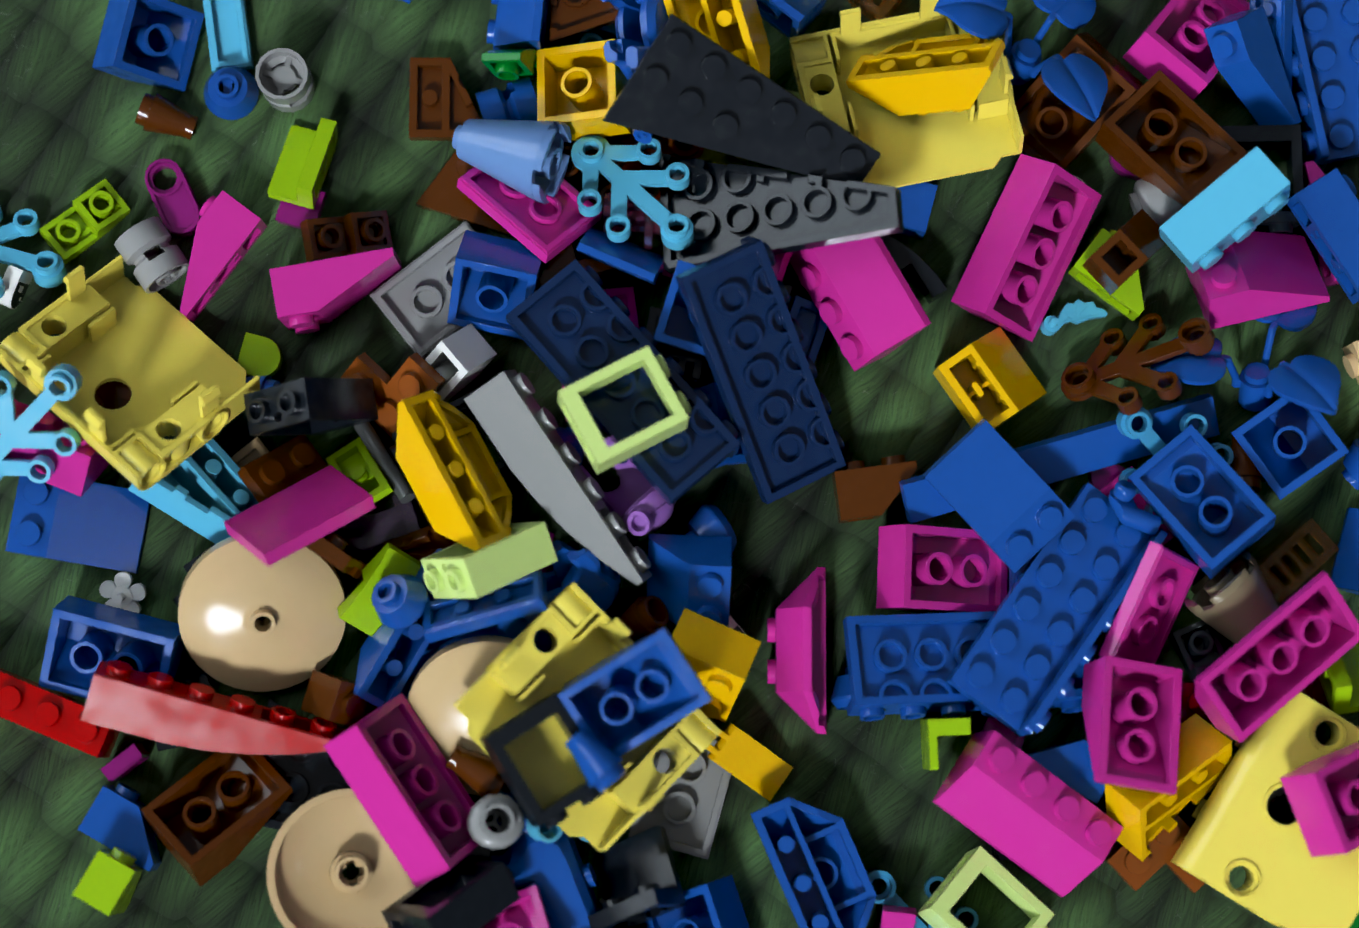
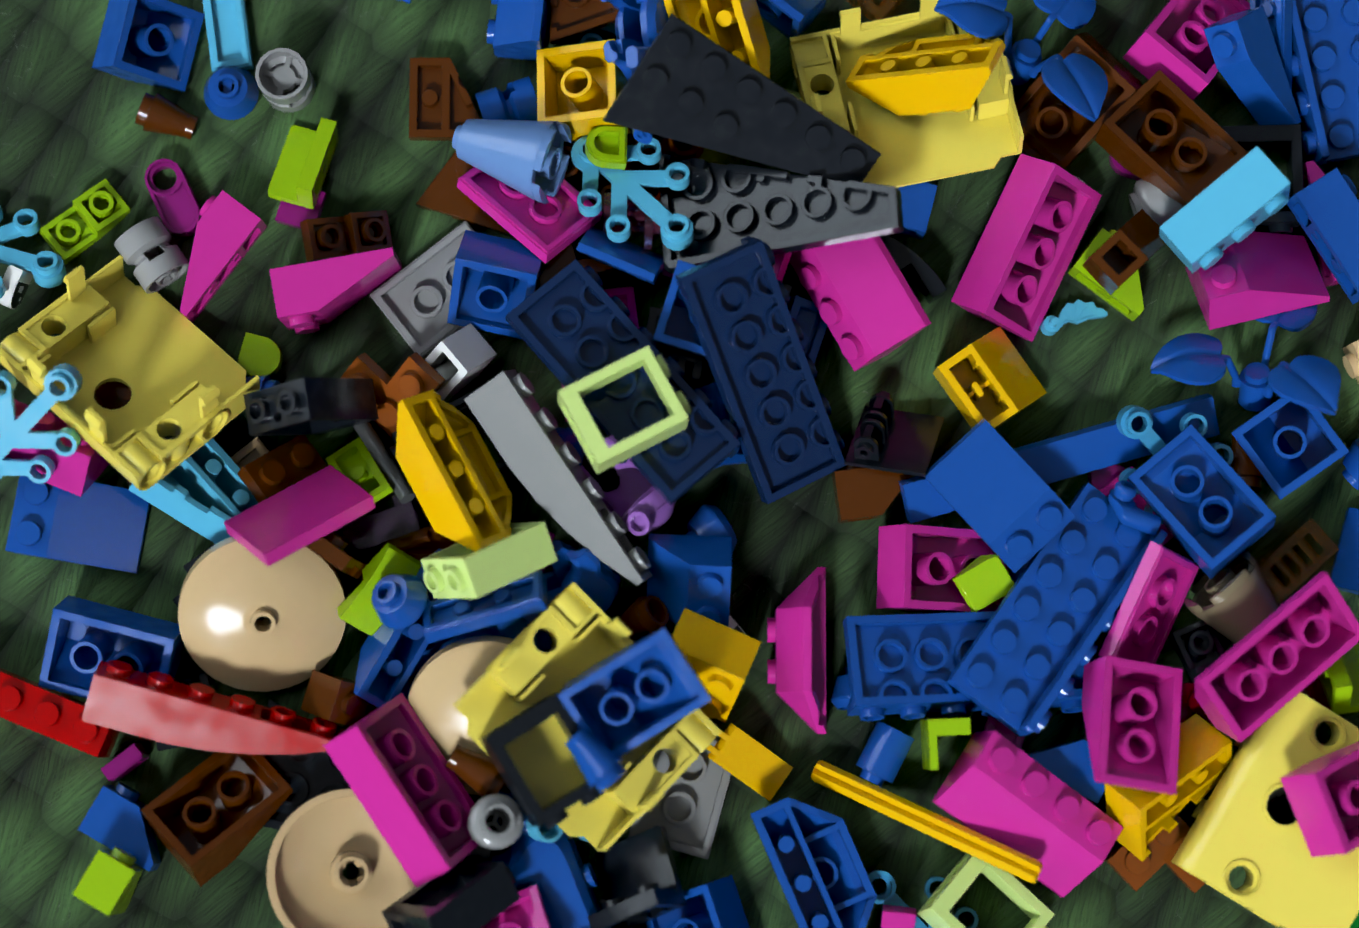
white plant [99,571,147,613] -> none
green slope [481,49,537,80] -> none
reddish brown plant [1061,313,1215,415] -> none
none -> lime tile [585,125,628,170]
none -> yellow axle [811,760,1043,883]
none -> black hinge [844,391,945,477]
none -> blue brick [856,721,915,787]
none -> lime slope [952,554,1014,612]

